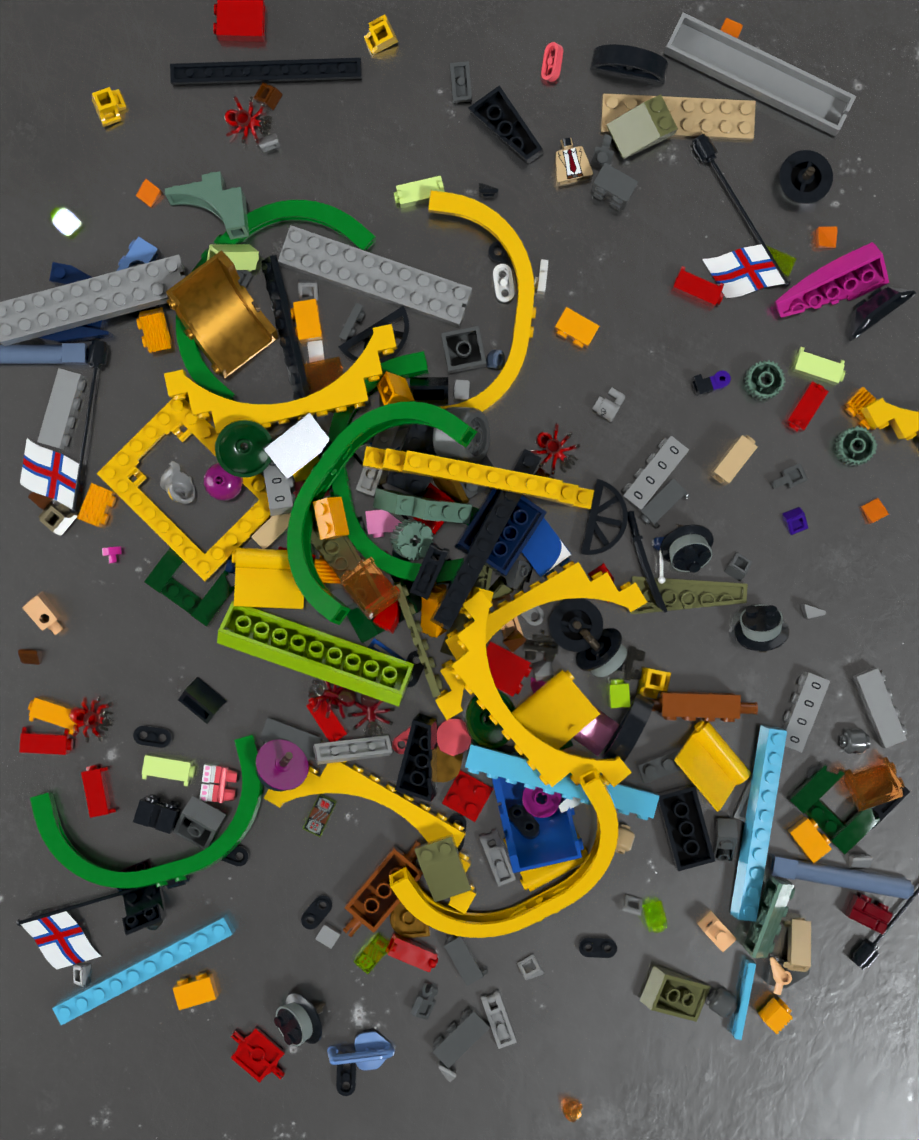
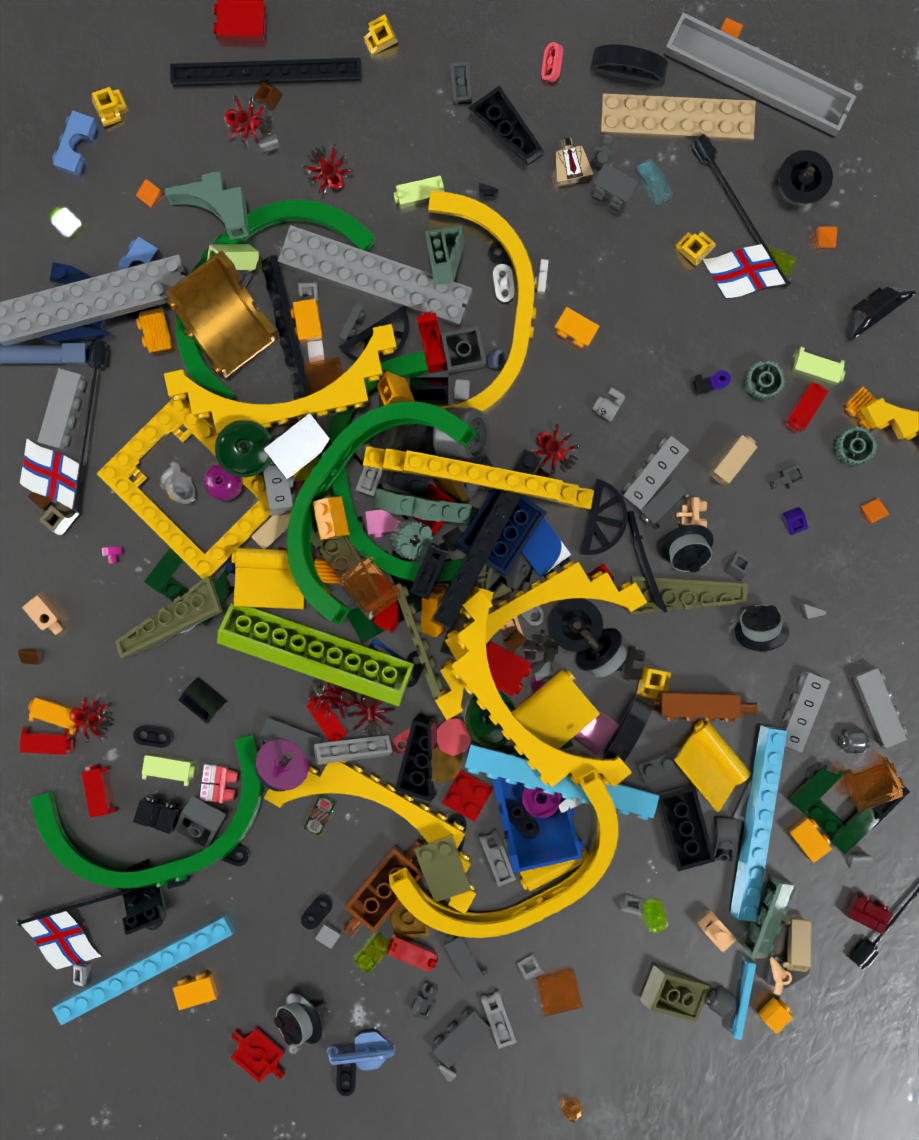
light orange brick [77,483,116,528] -> none
black plate [578,937,617,958] -> none
slope [606,94,678,159] -> none
lime brick [606,679,631,708] -> none
tan head [615,824,635,854] -> none
hinge [654,537,665,584] -> none
red brick [671,266,724,308] -> none
sand blue brick [769,854,914,899] -> none
dark pink wedge [775,242,890,318] -> none
none -> medium blue arch [52,110,98,176]
none -> olive wing [115,576,223,659]
none -> animal [302,144,353,193]
none -> red arch [417,312,448,373]
none -> sand green wedge [425,225,465,285]
none -> dark grey plate [437,526,462,553]
none -> clear orange plate [536,969,583,1017]
none -> clear light blue bracket [636,159,673,206]
none -> yellow brick [675,232,716,266]
none -> light nougat hips [676,497,707,528]

